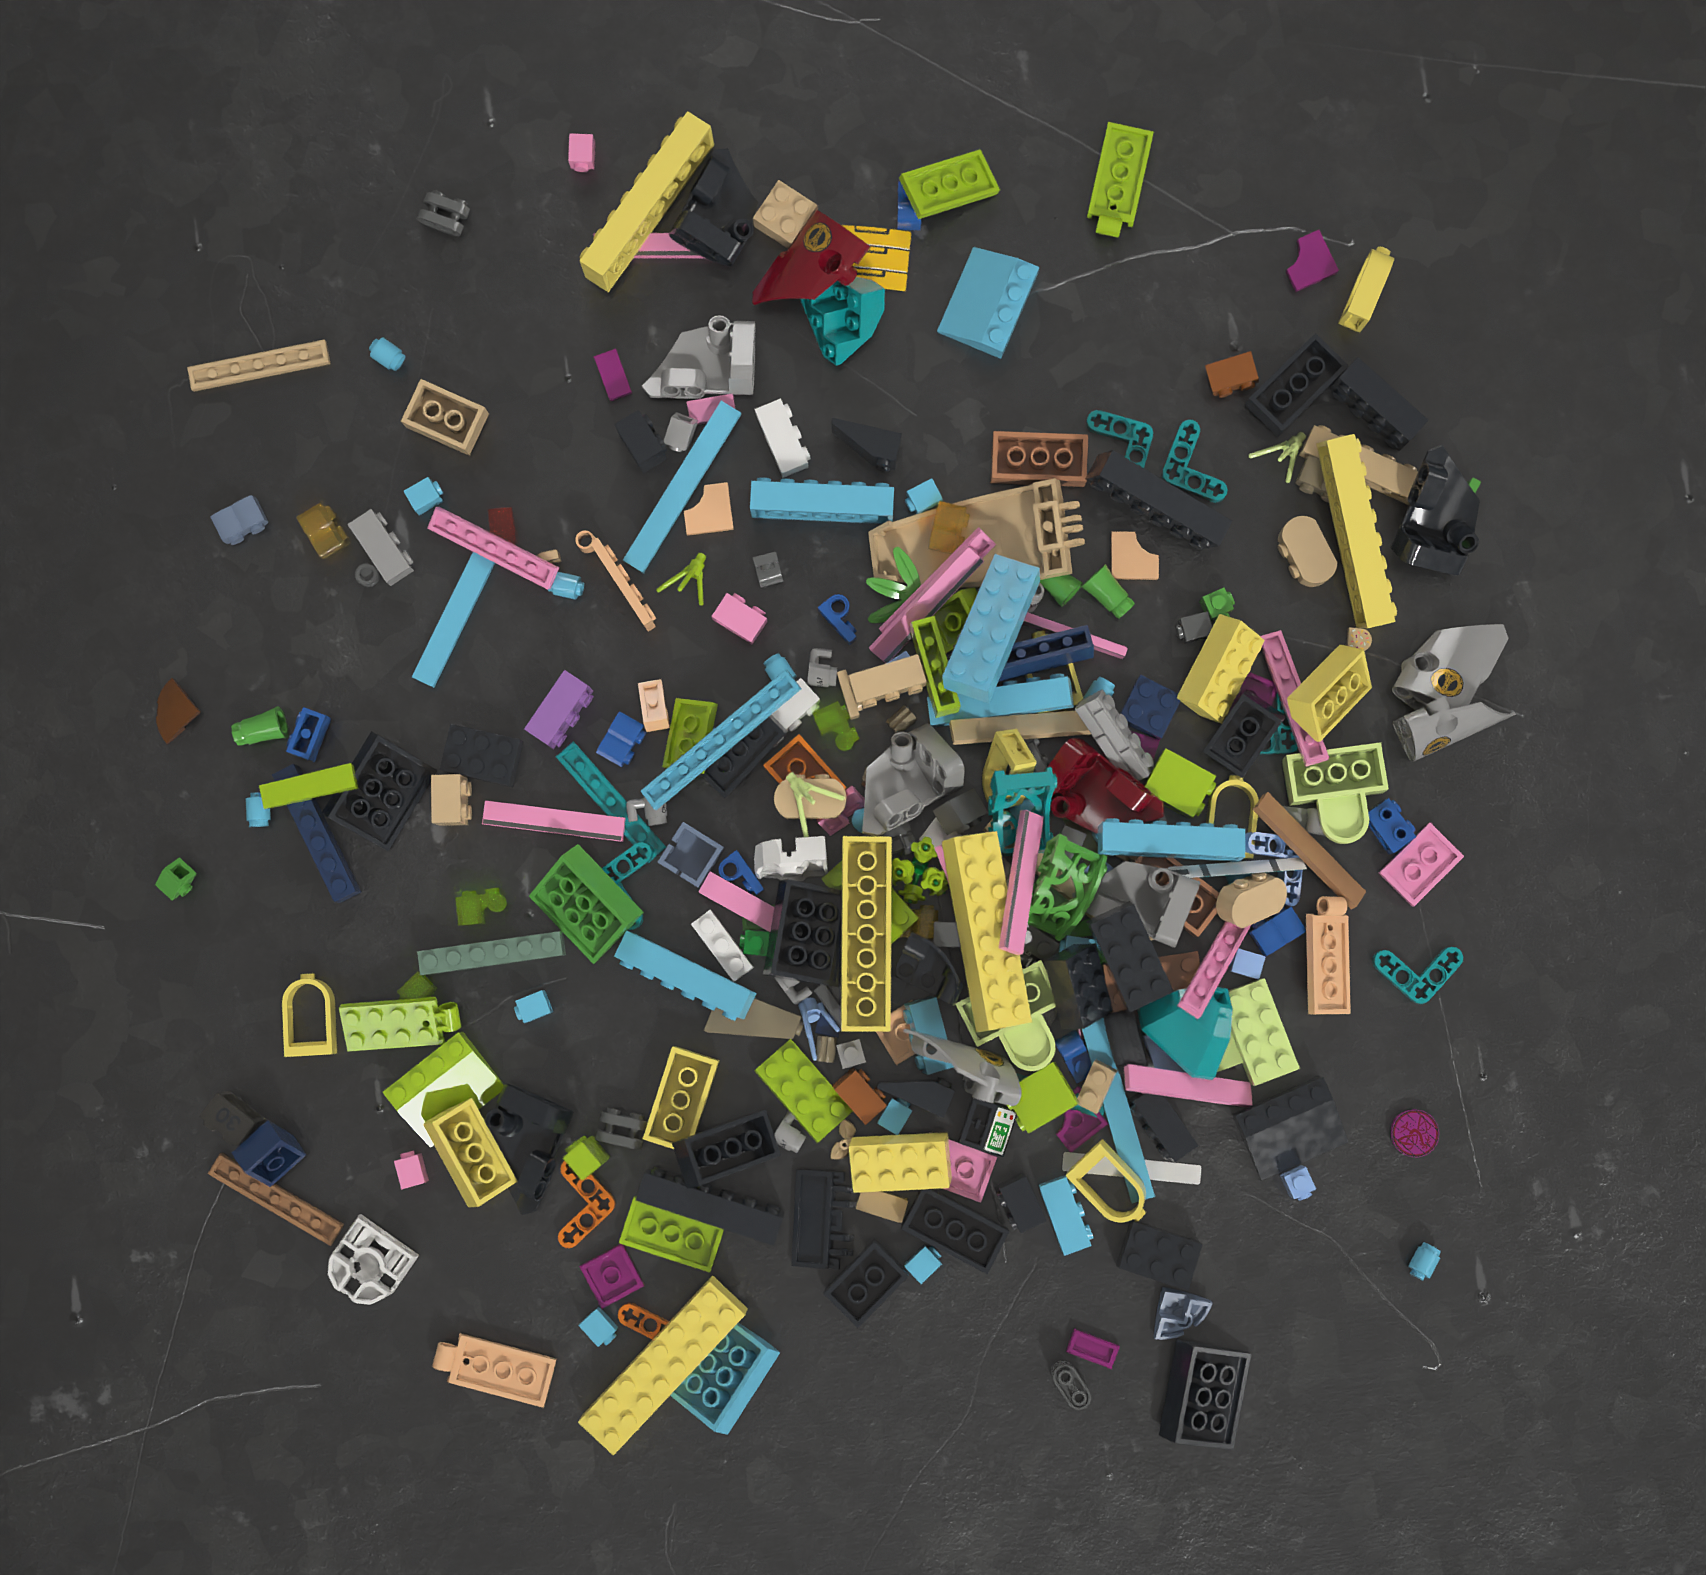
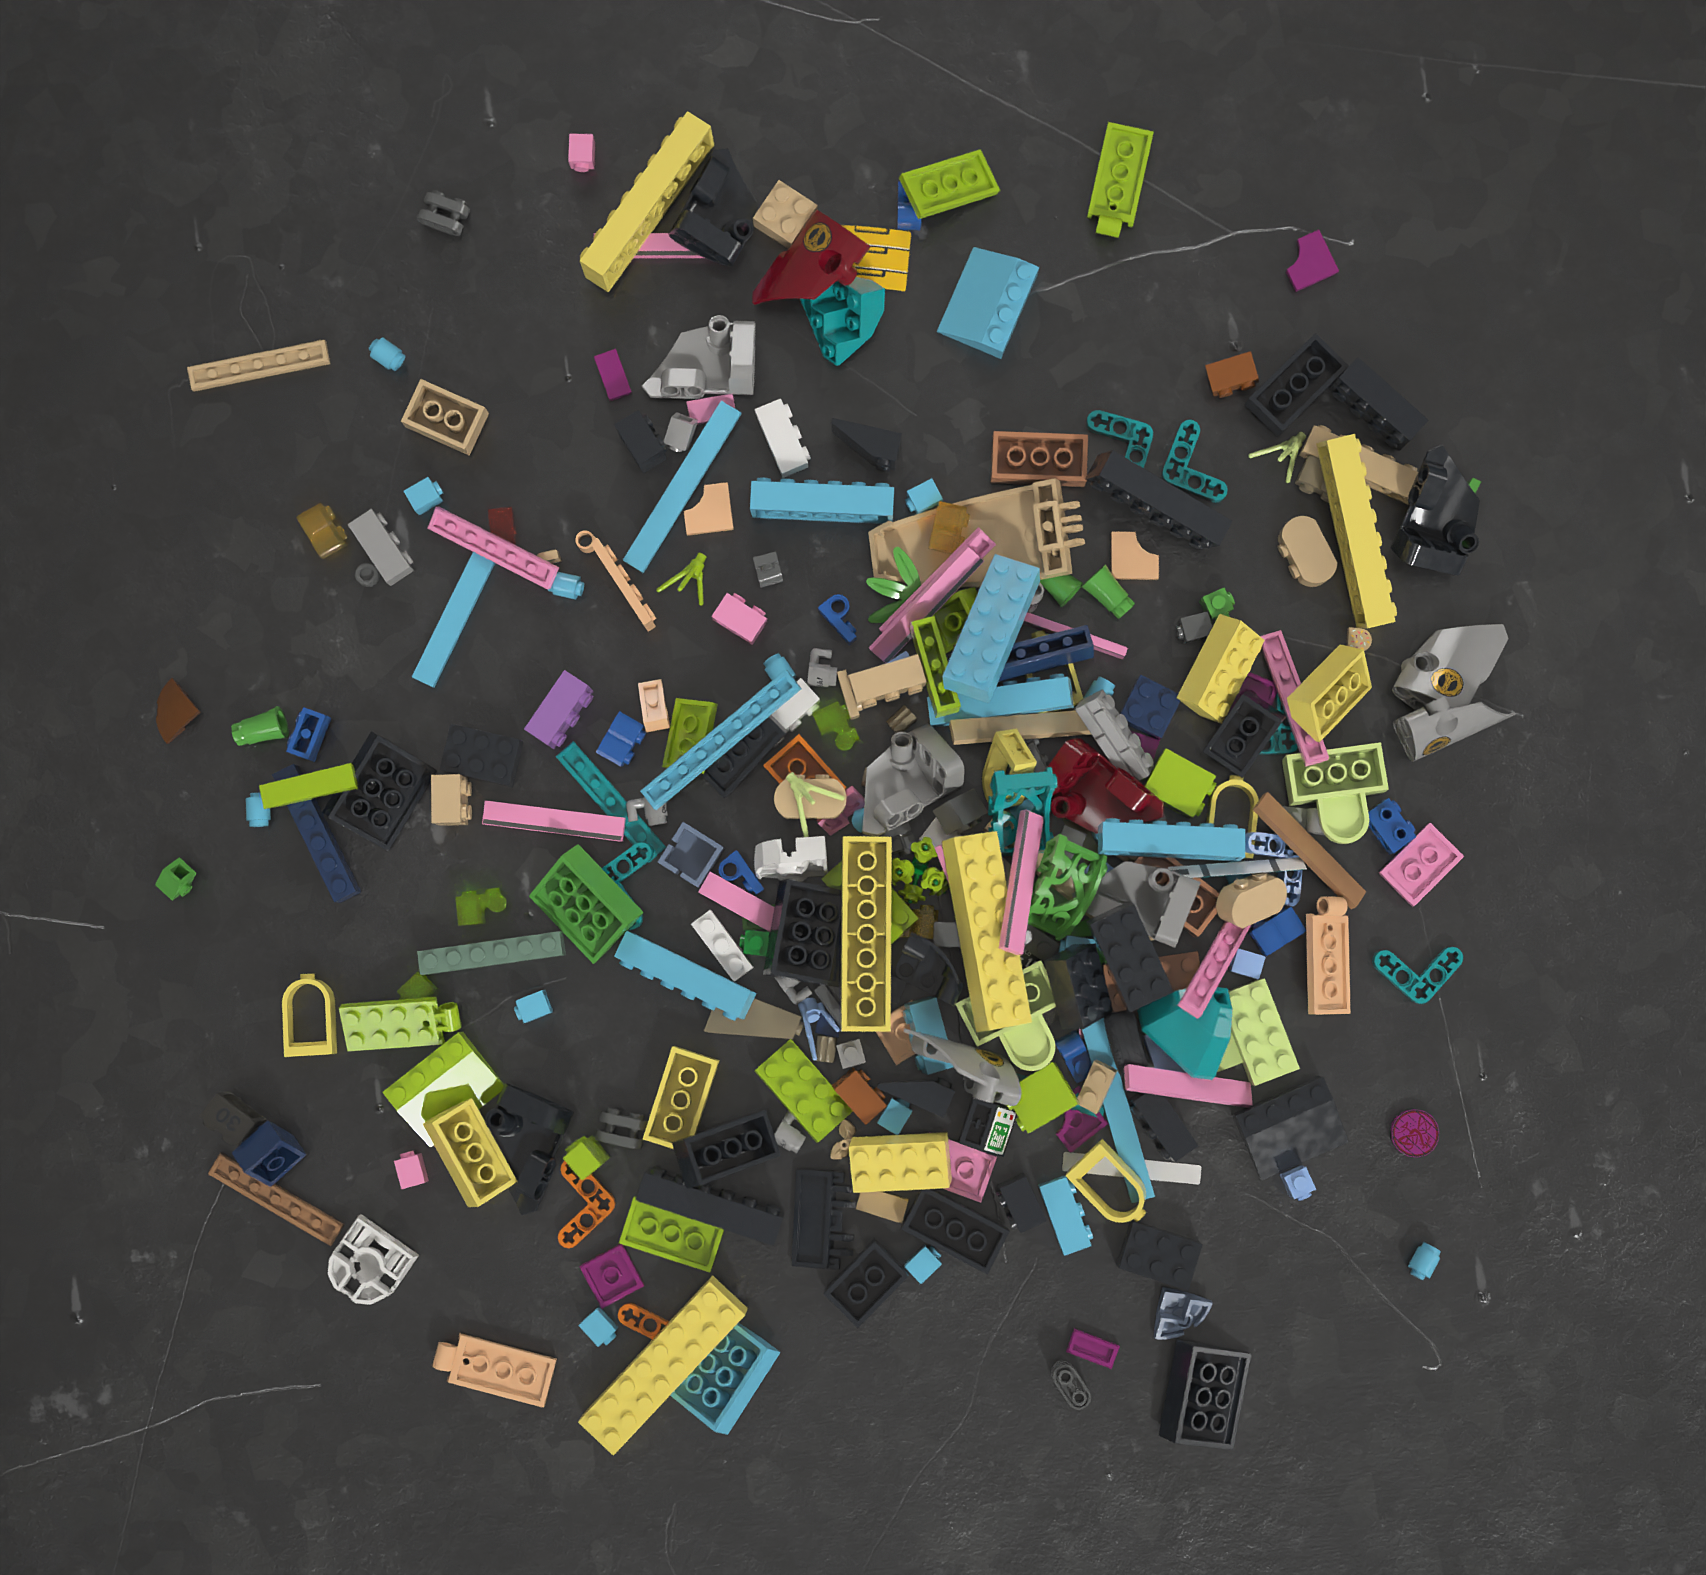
sand blue brick [211,495,269,545] -> none
light yellow window [1338,247,1394,333] -> none

